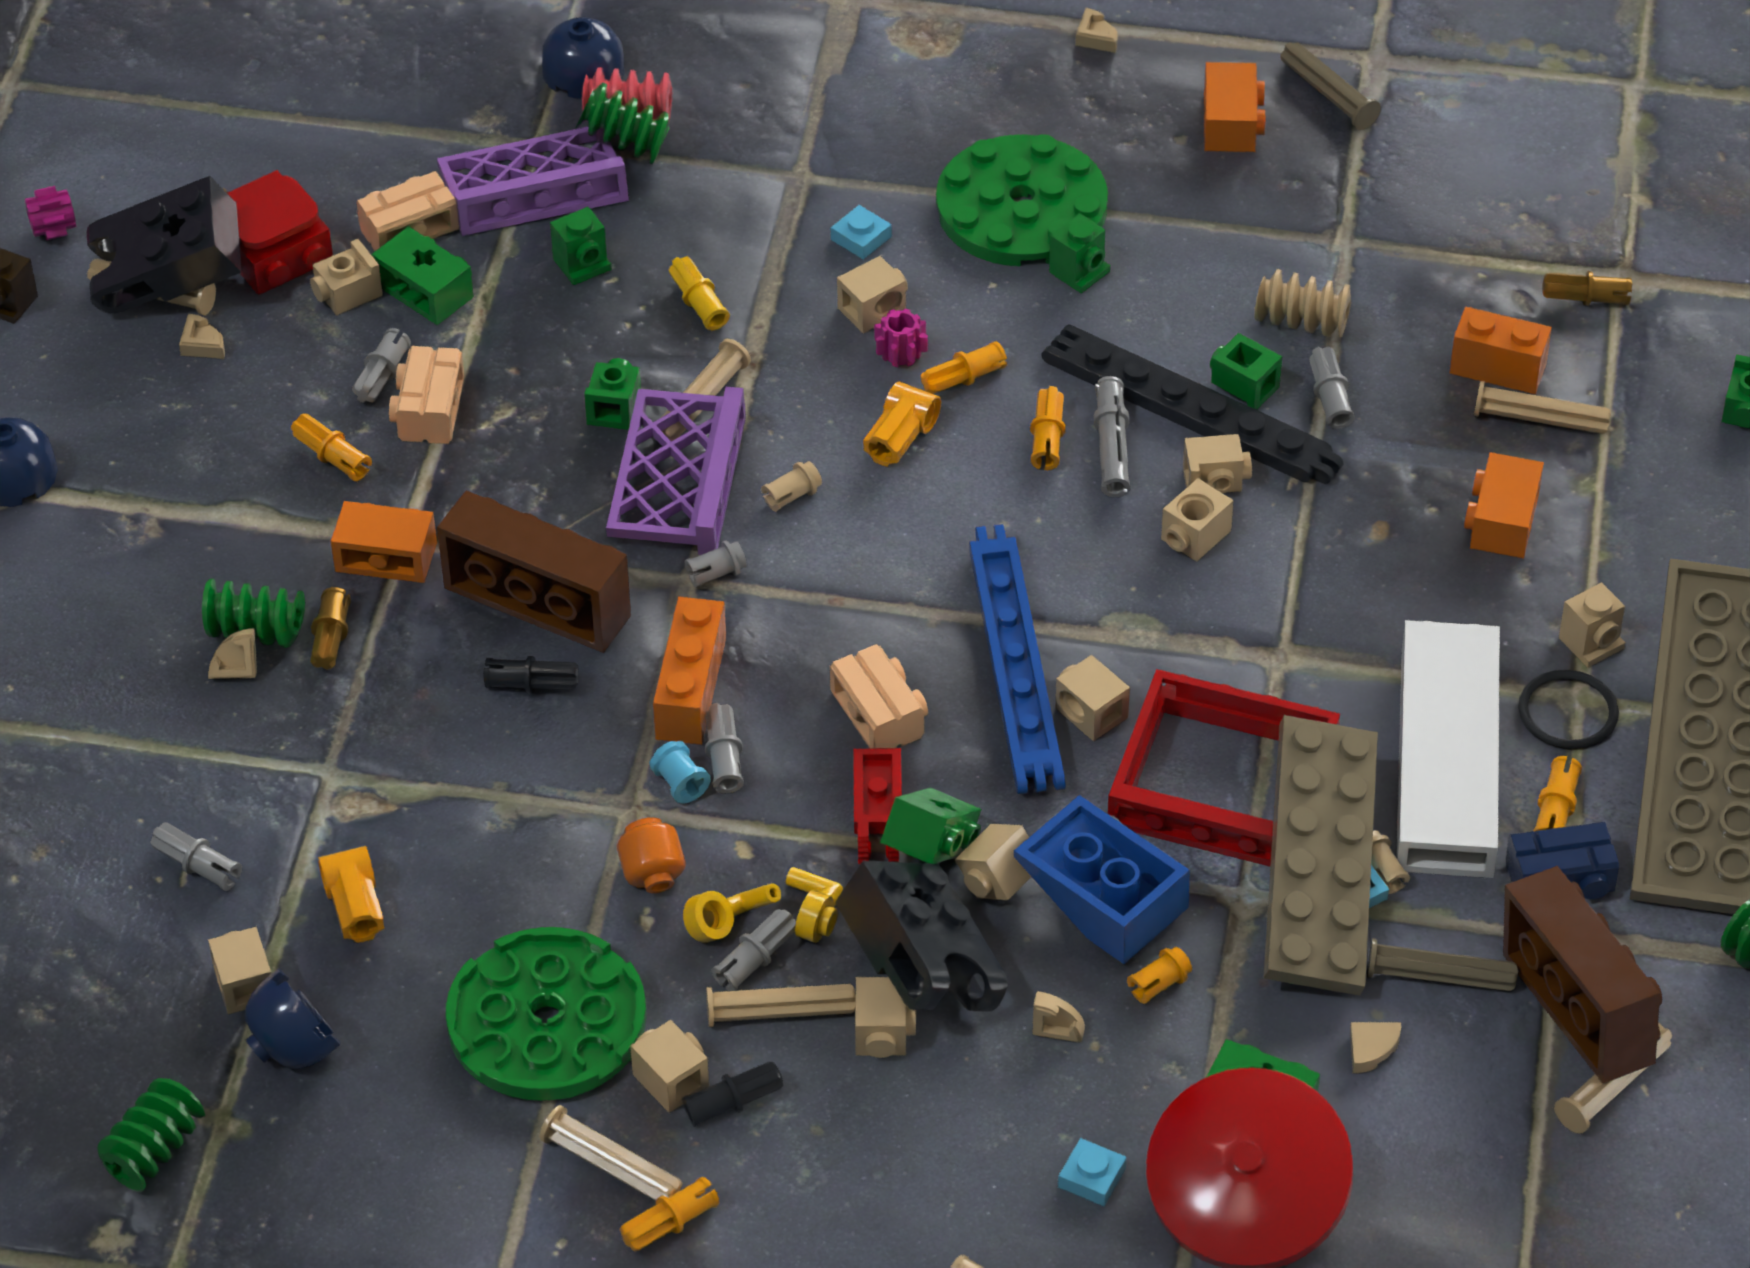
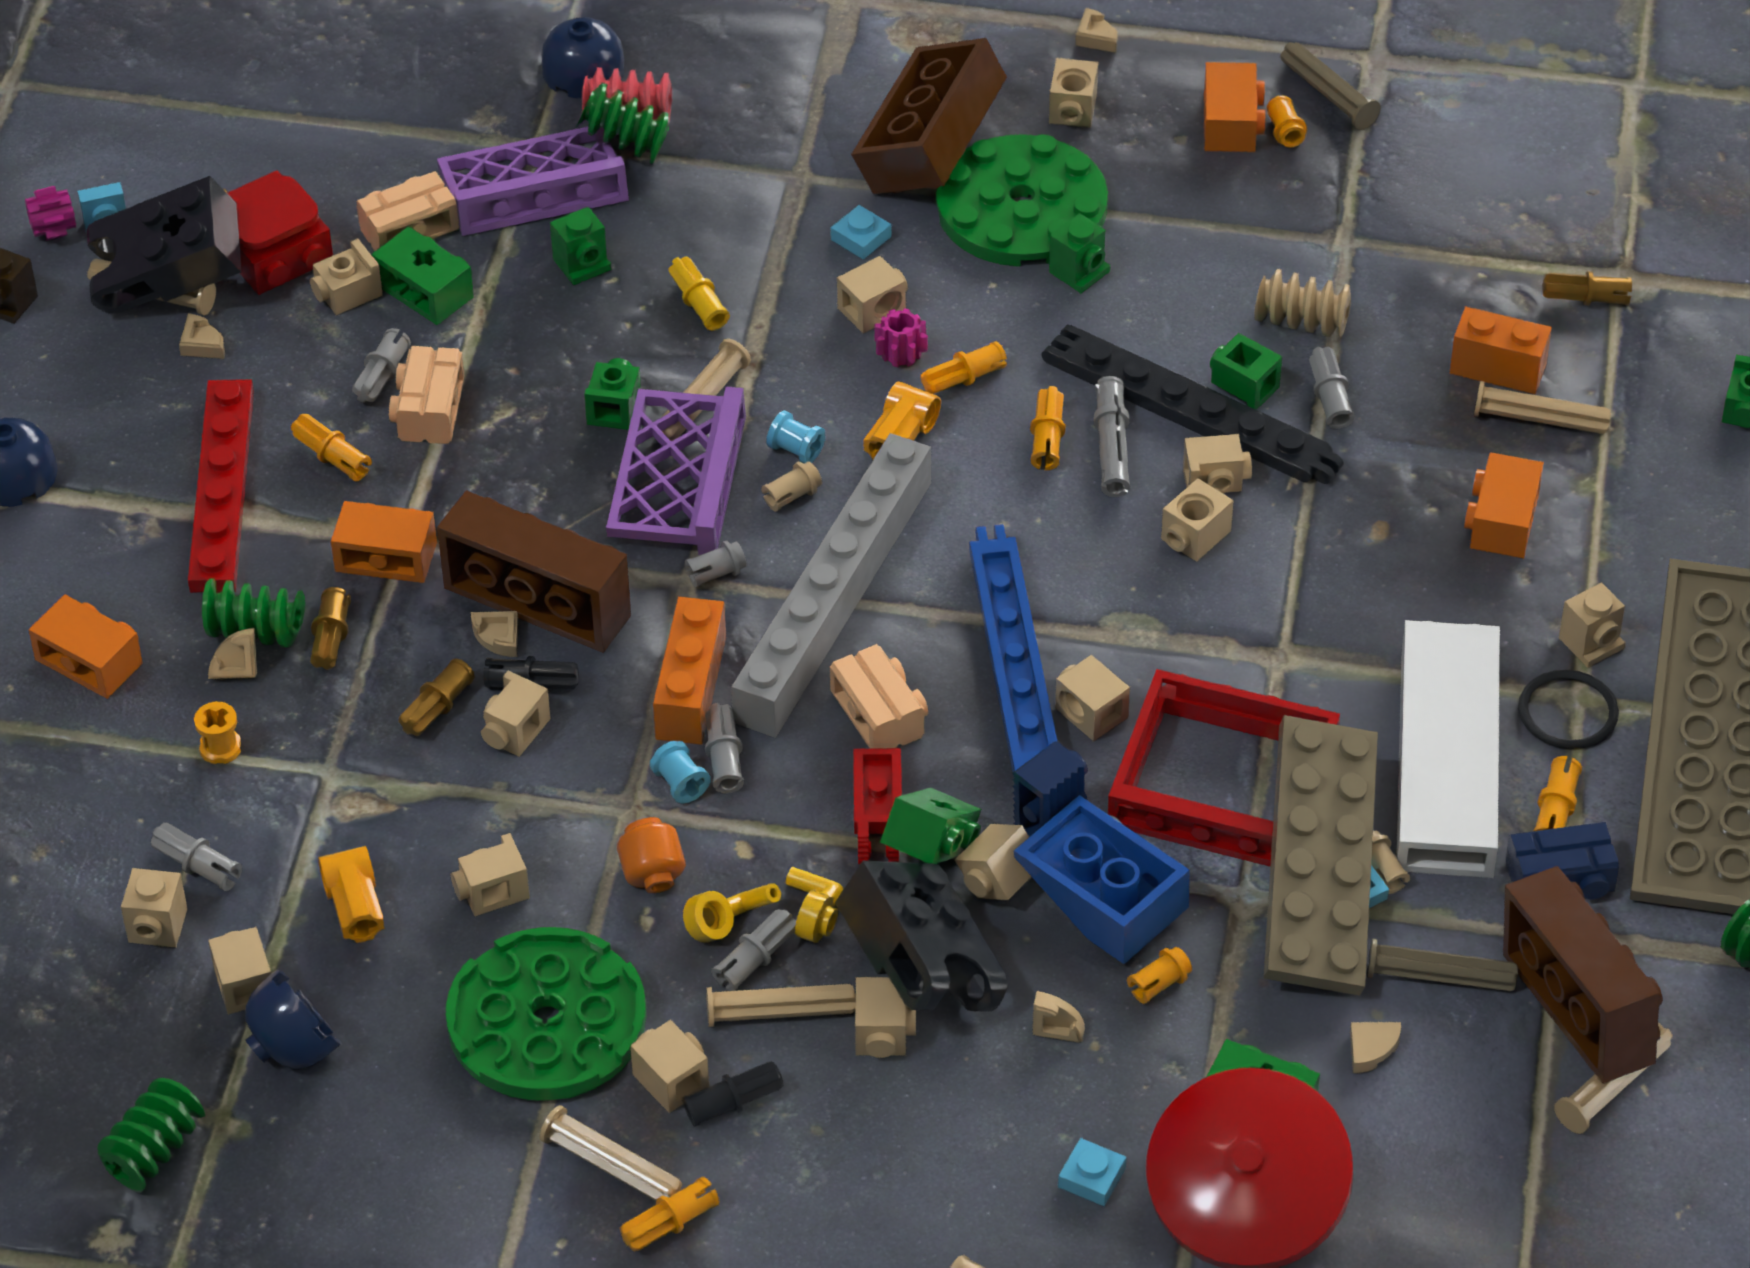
none -> orange brick [28,594,143,699]
none -> medium azure plate [78,182,126,233]
none -> tan brick [121,868,187,948]
none -> red plate [188,379,254,593]
none -> light orange bush [194,701,241,764]
none -> pearl gold axle [398,659,475,736]
none -> tan brick [451,833,530,916]
none -> tan tile [471,611,518,657]
none -> tan brick [481,671,551,757]
none -> light grey brick [731,433,931,738]
none -> medium azure bush [766,410,825,463]
none -> reddish brown brick [851,38,1007,194]
none -> dark blue brick [1012,741,1088,837]
none -> tan brick [1049,58,1098,127]
none -> light orange pin [1266,95,1307,147]

